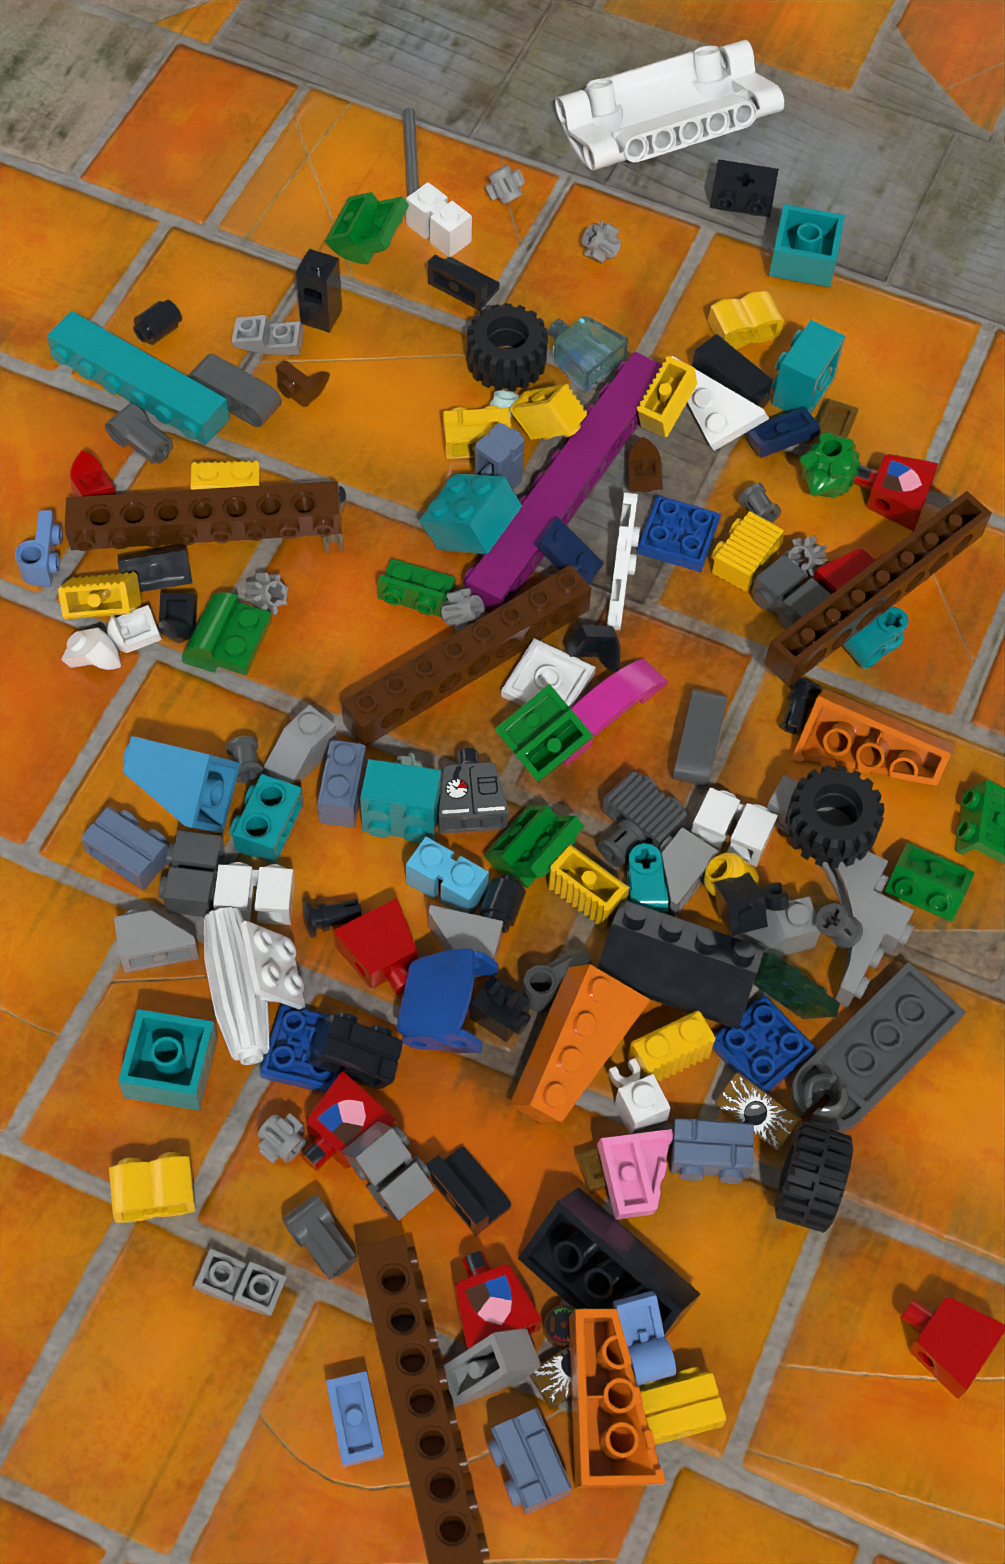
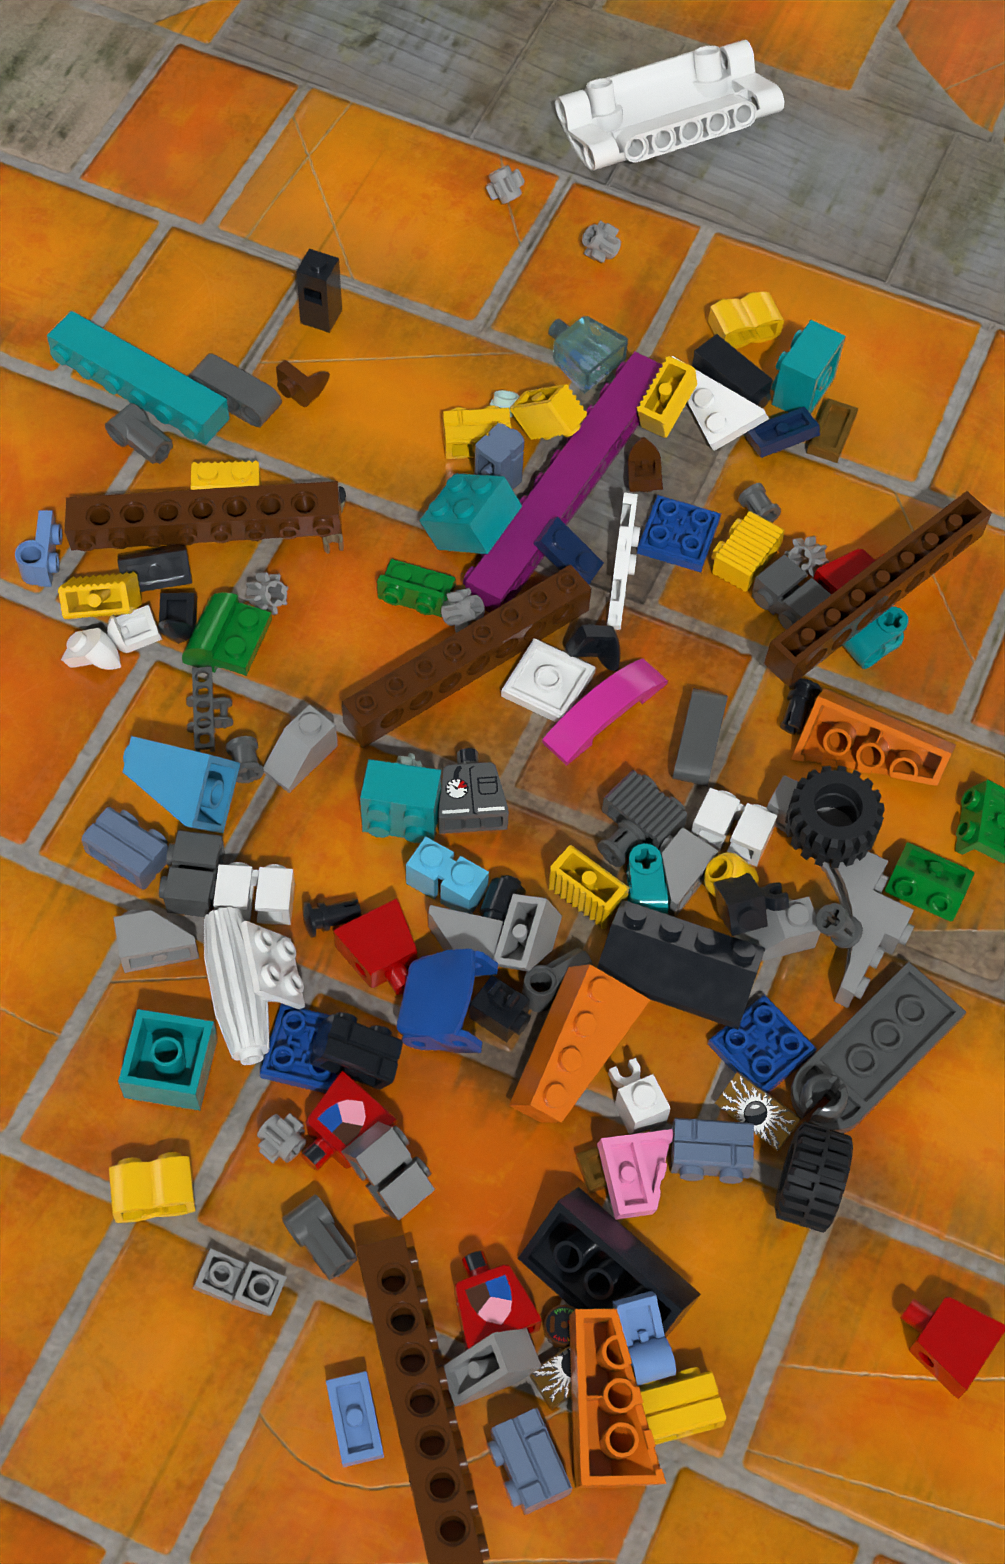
red plate [70,450,115,497] -> none
black brick [133,299,182,345] -> none
teal brick [230,774,304,864] -> none
light grey slope [231,315,304,355] -> none
sand blue brick [317,740,367,827] -> none
green brick [325,192,409,264] -> none
dark grey bar [403,108,419,197] -> none
white piece [406,182,472,257] -> none
black panel [426,1147,511,1236] -> none
black panel [428,255,500,311] -> none
black tyre [467,303,548,392] -> none
green brick [483,805,585,888] -> none
green brick [494,684,594,783] -> none
yellow brick [628,1010,715,1082] -> none
black brick [710,159,779,218] -> none
clear green bracket [754,952,840,1019] -> none
teal brick [769,204,845,287] -> none
green animal [800,432,860,498] -> none
red torso [854,454,938,531] -> none
none -> dark grey piece [186,667,233,752]
none -> light grey slope [493,894,562,971]

